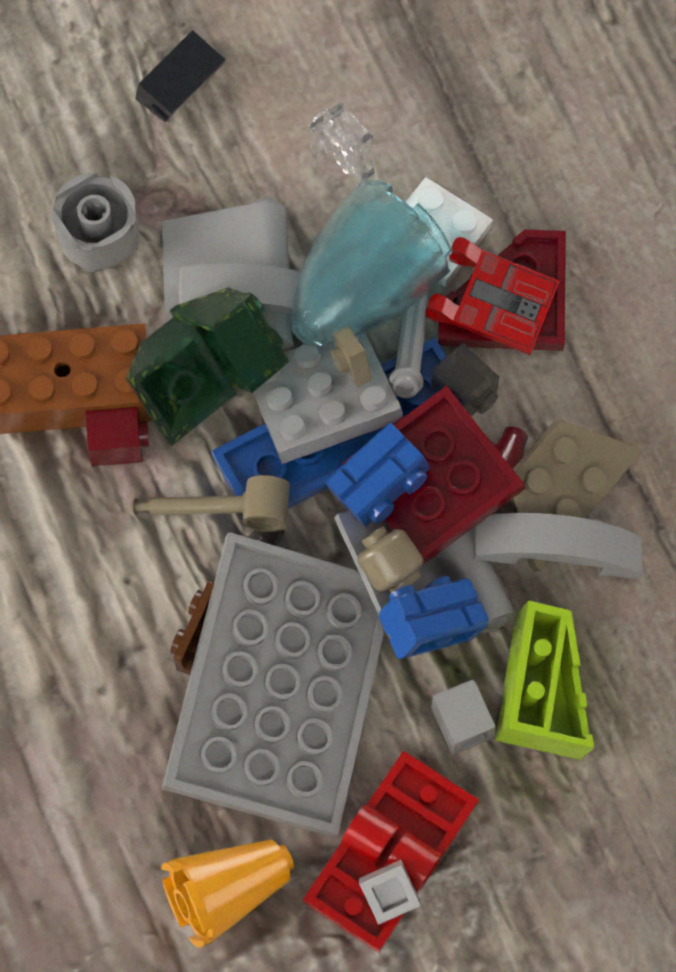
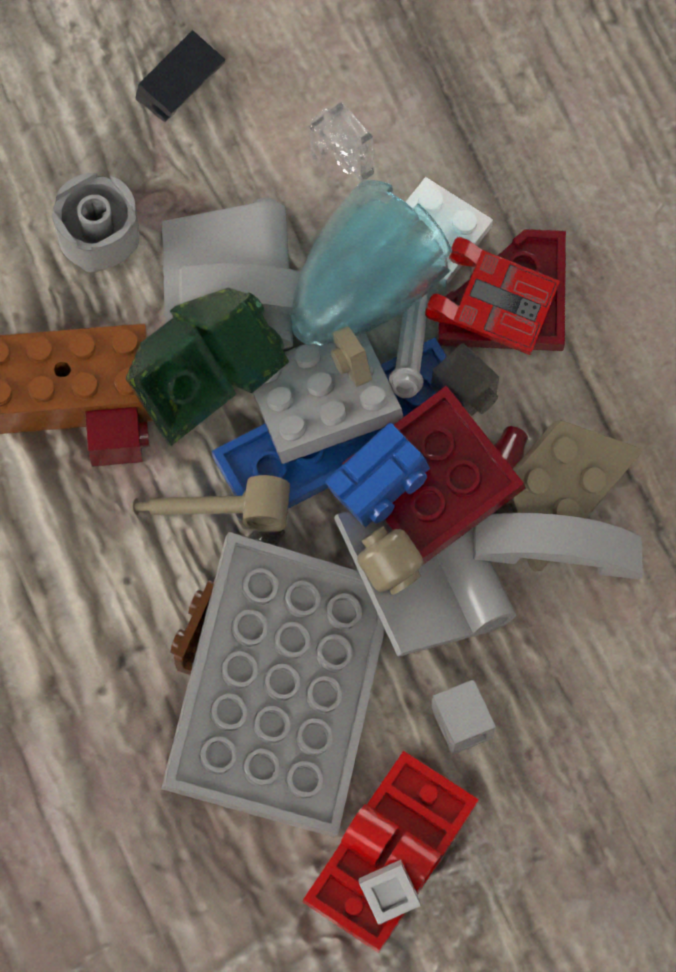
light orange cone [161,839,294,948] -> none
blue brick [379,576,489,659] -> none
lime wedge [495,600,594,760] -> none

